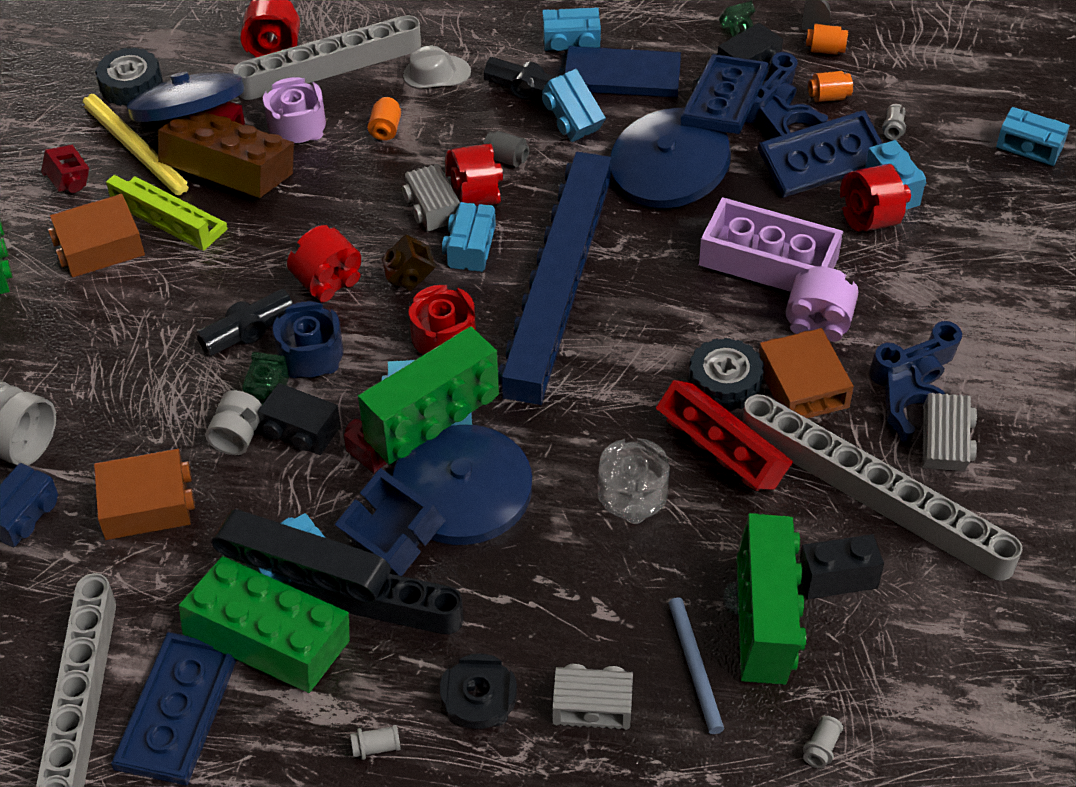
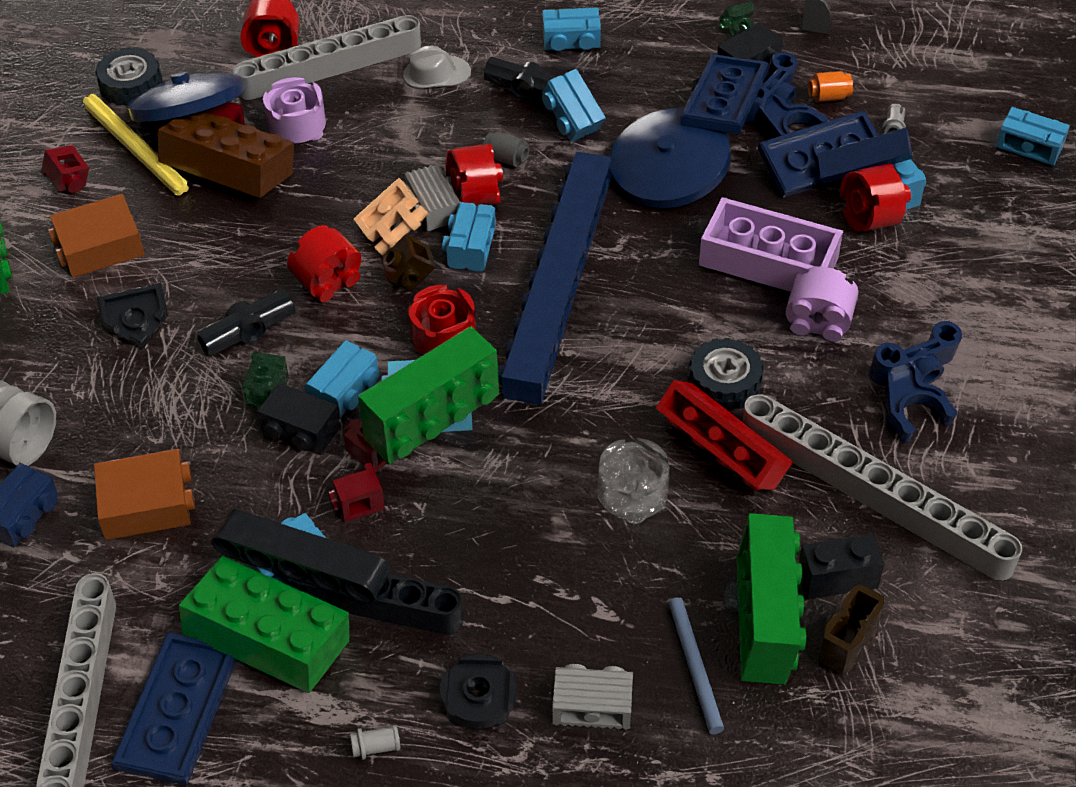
lime fence [106,175,228,251] -> none
light grey wheel [205,390,262,455] -> none
dark blue brick [273,301,344,378] -> none
dark blue piece [335,468,446,576] -> none
orange brick [367,97,401,141] -> none
dark blue dish [393,425,532,545] -> none
dark blue tile [565,46,681,97] -> none
dark orange brick [759,328,854,418] -> none
light grey pin [803,716,843,768] -> none
orange brick [806,24,848,55] -> none
light grey brick [922,393,977,471] -> none
none -> black plate [97,283,169,350]
none -> dark azure brick [305,340,380,418]
none -> dark red brick [327,462,385,522]
none -> light nougat plate [354,178,429,256]
none -> dark blue tile [818,127,913,184]
none -> dark brown brick [819,584,884,675]

